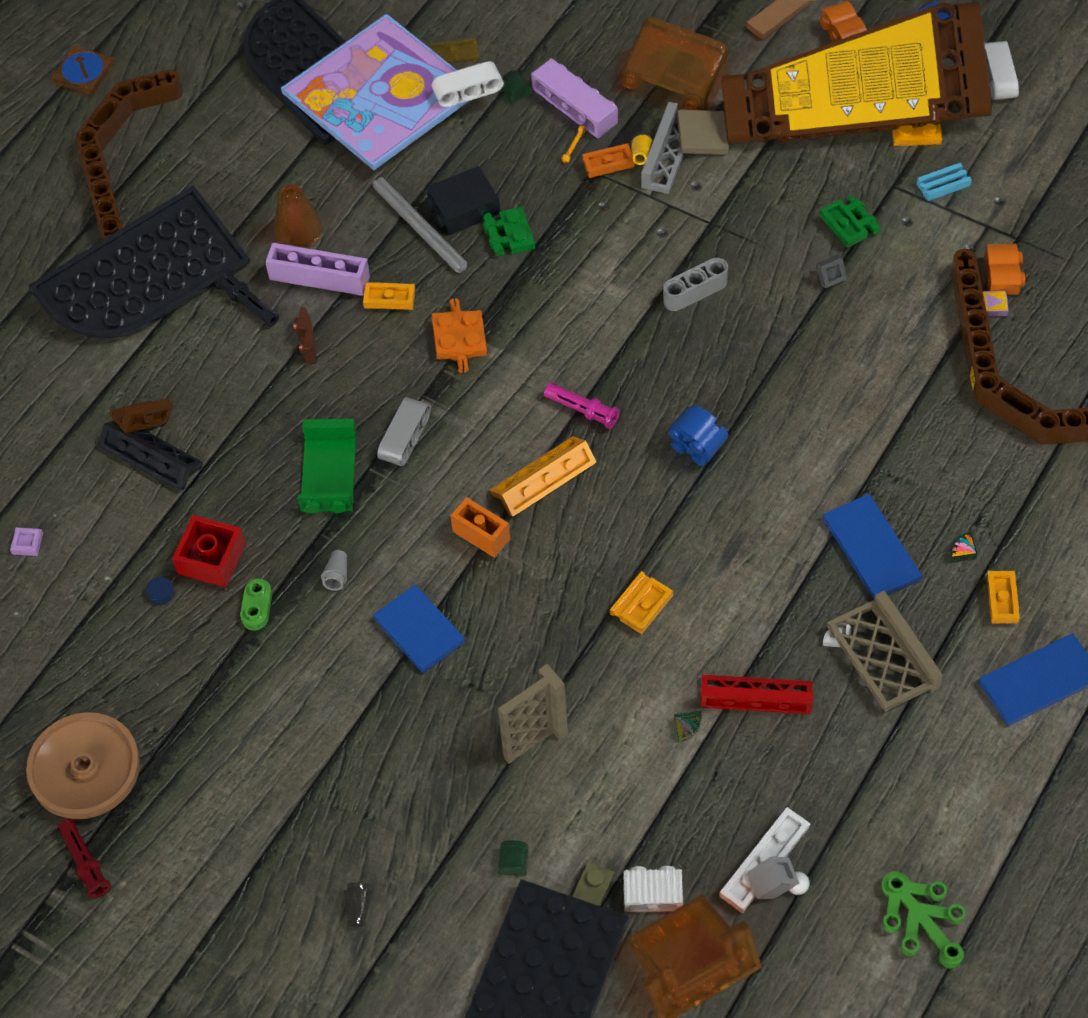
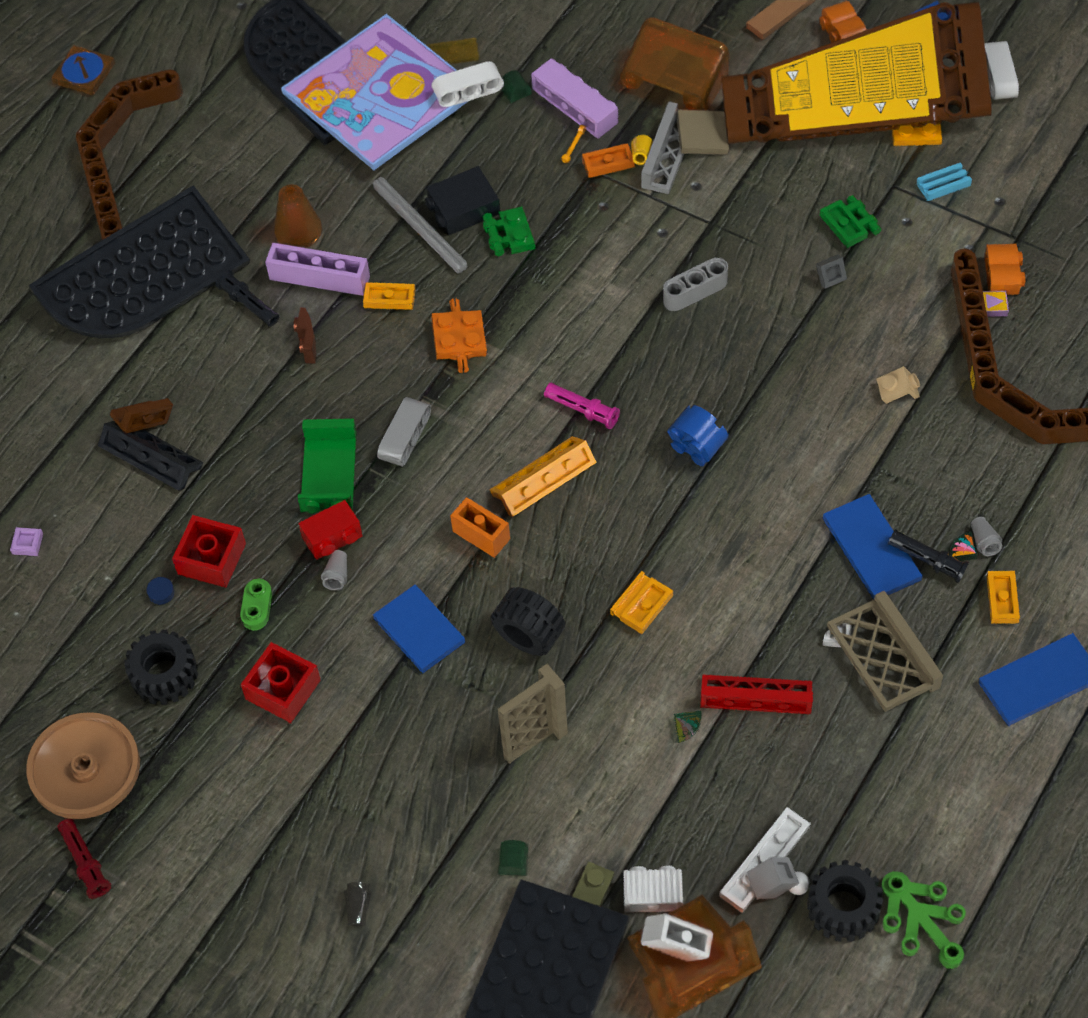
none -> black tyre [124,629,198,705]
none -> red brick [241,642,321,723]
none -> red brick [298,500,363,560]
none -> black tyre [490,587,566,656]
none -> white brick [641,913,713,962]
none -> black tyre [807,860,883,942]
none -> tan bracket [877,366,920,404]
none -> black pin [887,529,969,584]
none -> light grey cone [970,517,1002,557]

